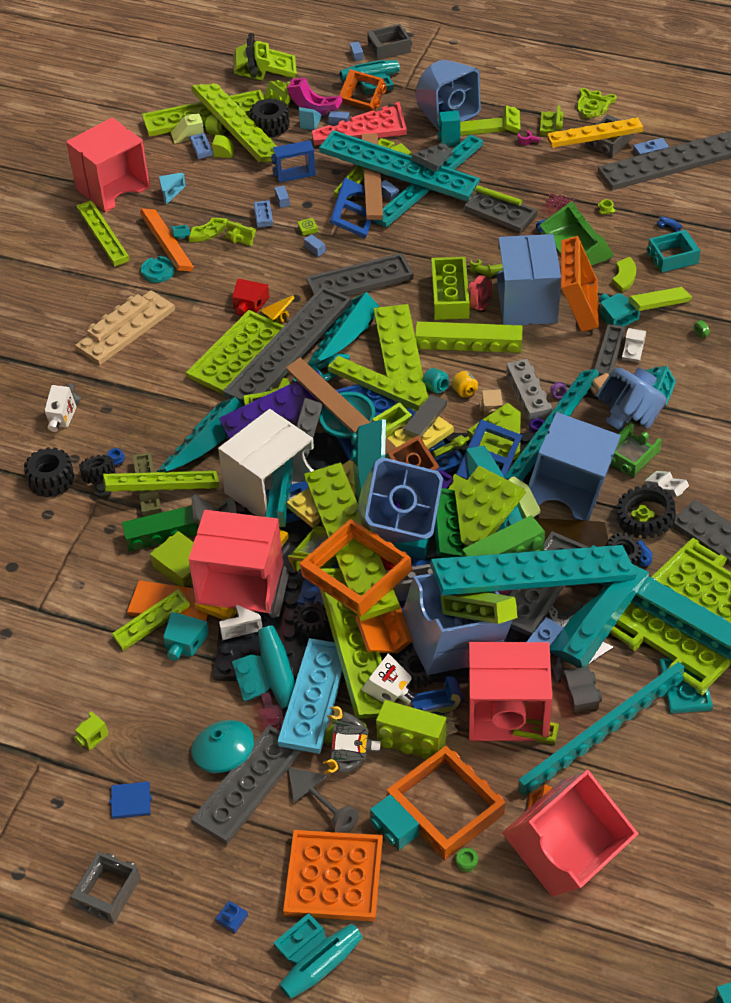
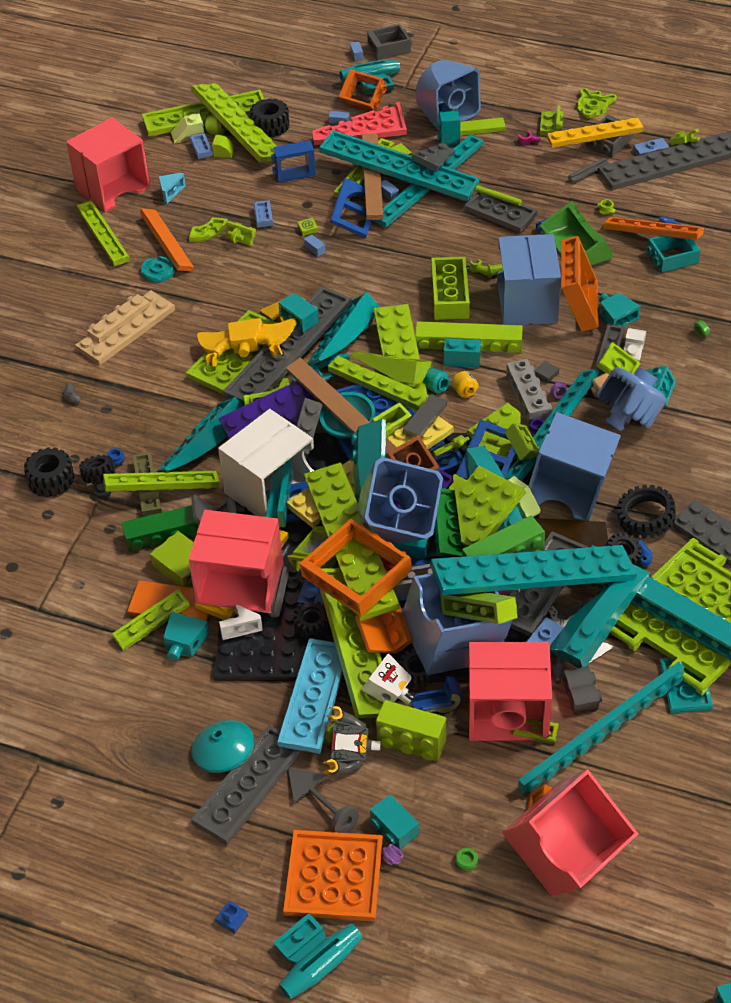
white torso [45,385,76,432] -> none
dark grey window [71,851,141,924] -> none
lime brick [73,711,109,751] -> none
blue piece [109,782,152,819] -> none
teal plate [171,225,190,238] -> none
red torso [232,278,270,316] -> none
teal plate [232,626,295,710] -> none
lime piece [233,33,297,81] -> none
clear pink plate [259,692,284,729] -> none
lime bracket [263,80,291,106] -> none
medium blue piece [275,186,290,208] -> none
dark pink arch [287,78,343,116] -> none
medium azure slope [299,107,322,130] -> none
dark grey plate [306,253,413,296] -> none
orange window [386,746,505,860] -> none
coral plate [469,275,492,311] -> none
tan brick [479,389,503,418] -> none
lime plate [503,105,520,134] -> none
clear pink plate [546,194,575,212] -> none
bright green window [610,422,662,478] -> none
lime tile [612,257,637,292] -> none
lime tile [628,287,692,311] -> none
lime plate [631,505,655,522] -> none
white brick [645,471,689,497] -> none
none -> yellow torso [197,318,297,367]
none -> teal brick [278,293,319,332]
none -> lime wedge [351,352,432,387]
none -> medium lavender plate [382,844,403,865]
none -> teal brick [444,338,481,368]
none -> lime slope [505,423,540,460]
none -> dark grey tile [535,361,559,383]
none -> dark grey axle [568,158,609,183]
none -> lime tile [597,342,641,374]
none -> orange tile [603,217,704,240]
none -> lime plate [670,129,700,145]

